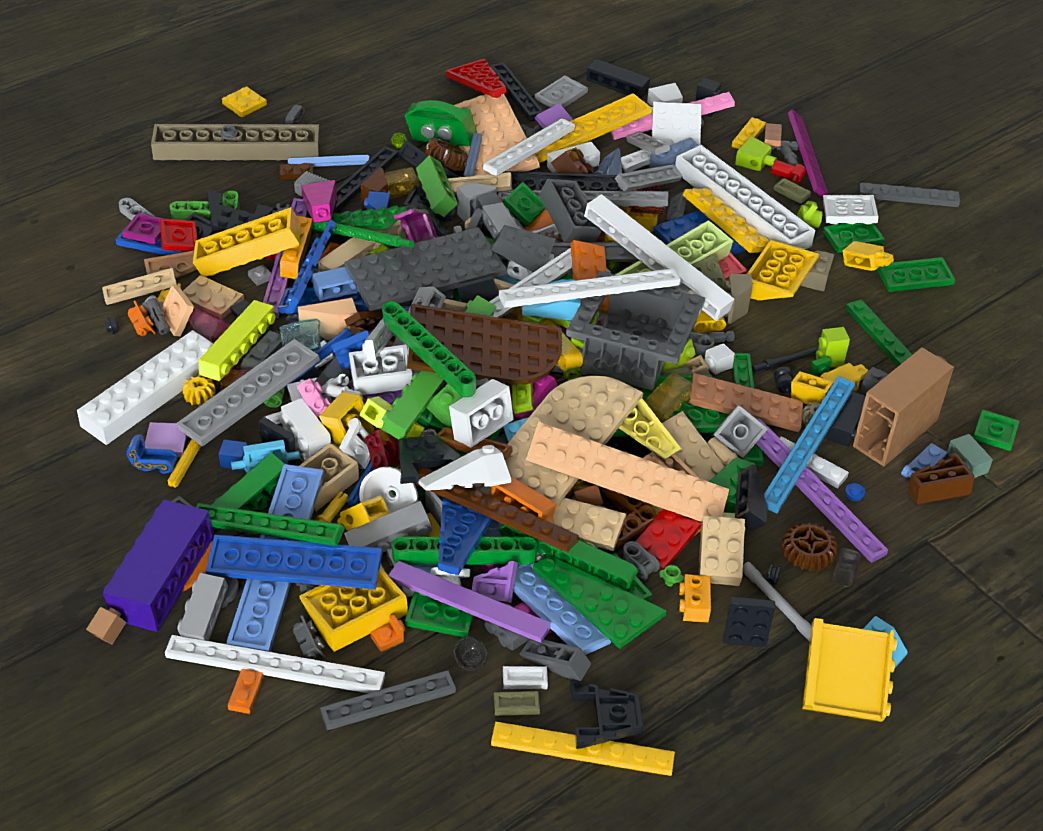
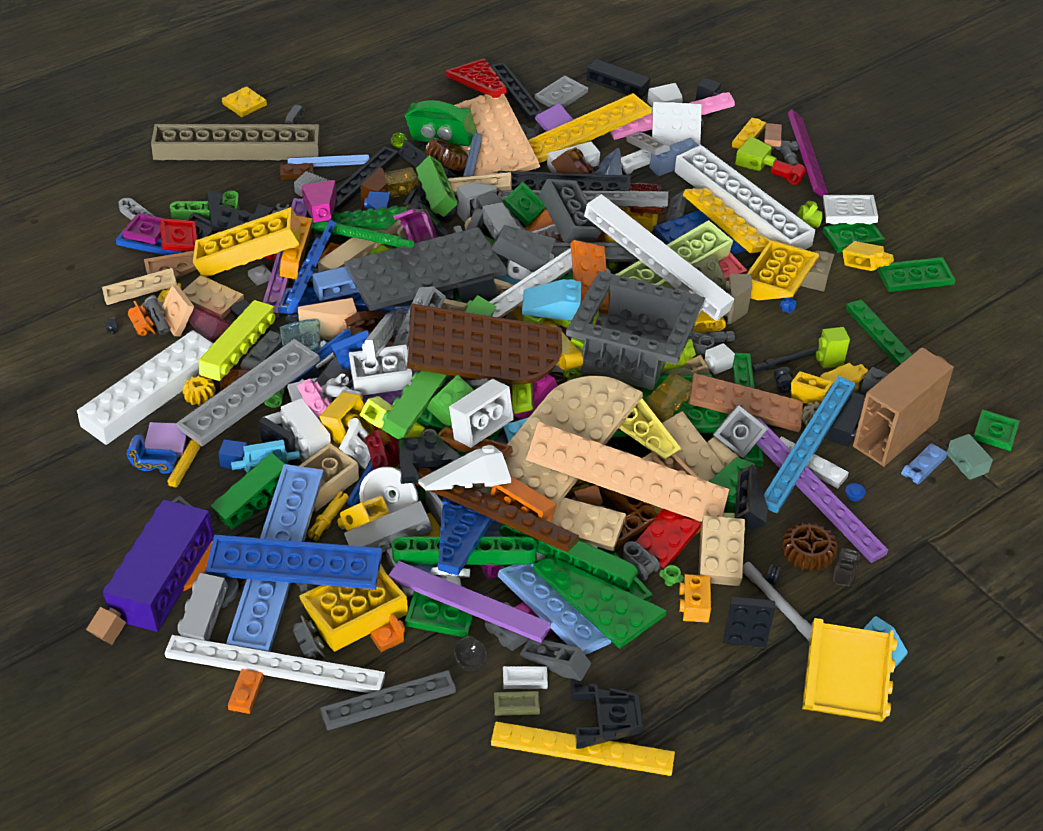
green tile [196,503,345,546] -> none
dark grey plate [220,125,237,140] -> none
green beam [382,301,476,397] -> none
medium lavender wing [472,561,518,603] -> none
white plate [483,118,575,176] -> none
white plate [498,269,680,308] -> none
light grey plate [614,164,683,192] -> none
olive plate [774,178,811,204] -> none
green plate [809,356,832,377] -> none
dark grey plate [859,183,960,207] -> none
reddish brown wedge [908,452,975,504] -> none
none -> blue plate [780,297,797,313]

